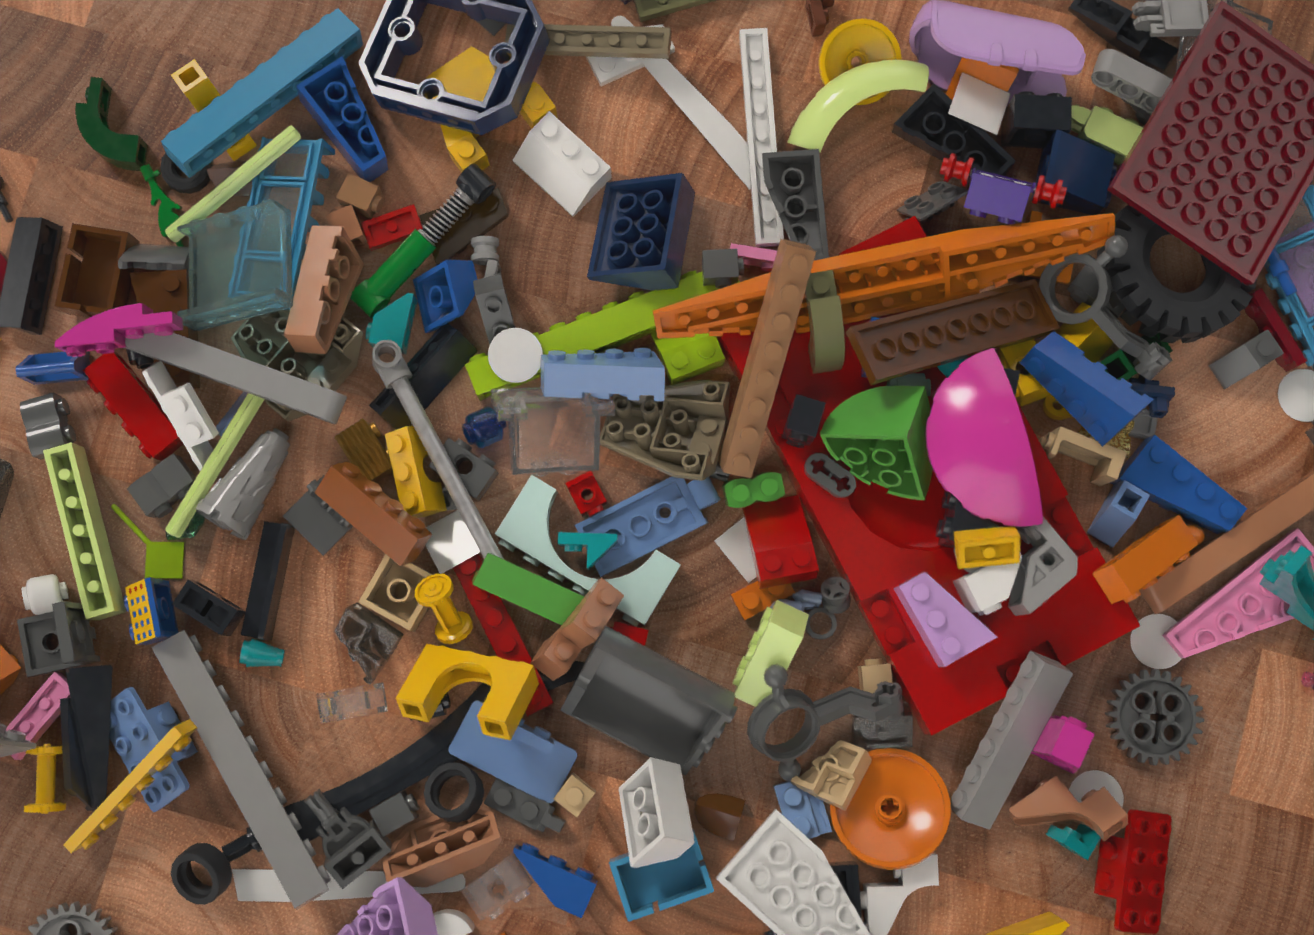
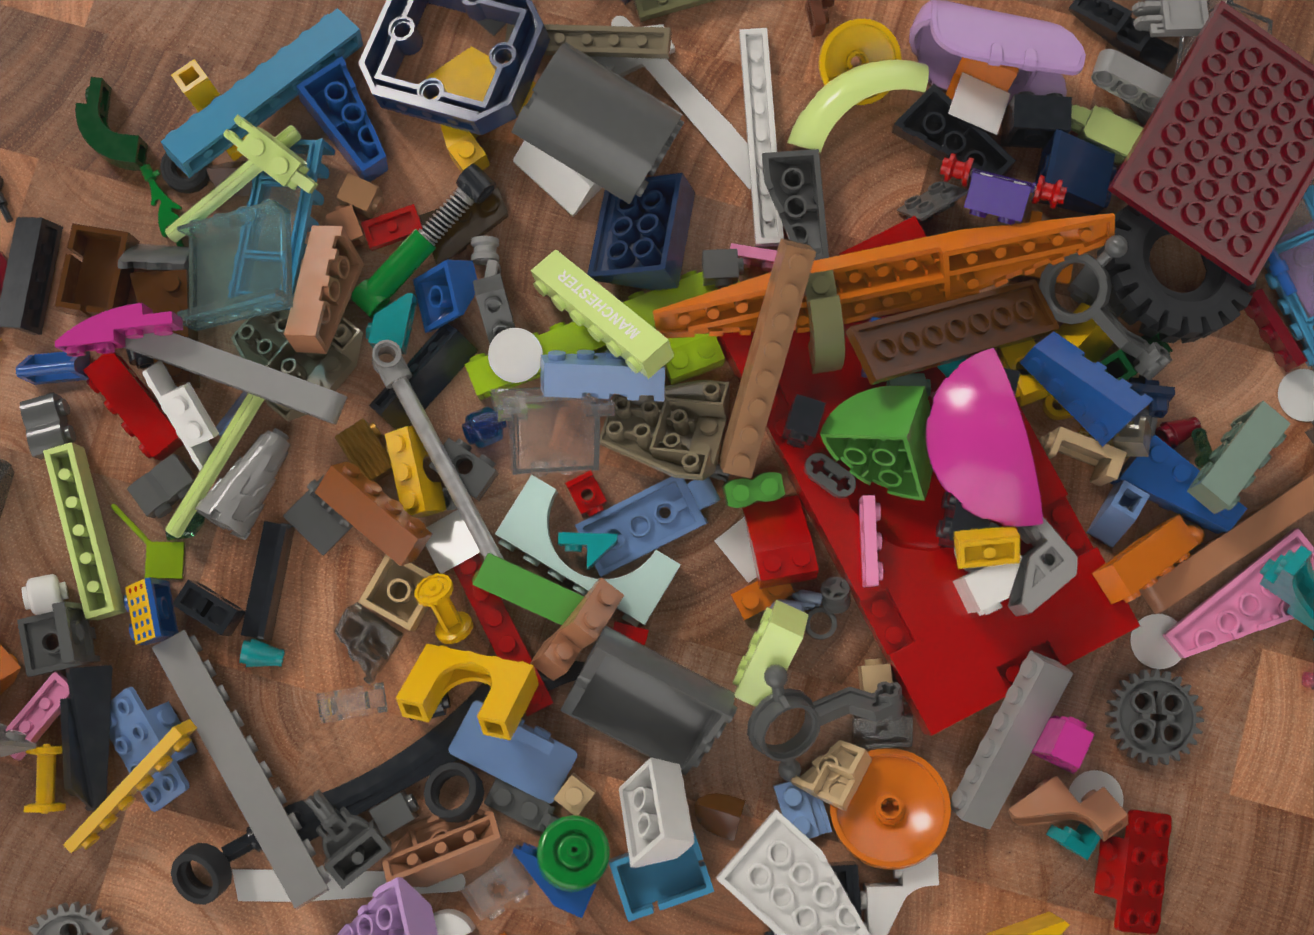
lavender wedge [893,572,997,667] -> none
dark grey slope [1209,329,1284,389] -> none
none -> yellowish green hinge [223,114,319,194]
none -> dark grey cylinder [511,42,684,204]
none -> yellowish green brick [531,249,674,379]
none -> green wheel [536,815,610,892]
none -> bright pink plate [859,495,883,587]
none -> dark tan panel [1113,417,1152,457]
none -> dark red cone [1155,416,1202,449]
none -> sand green wedge [1187,401,1291,514]
none -> clear green arm [1191,428,1213,469]

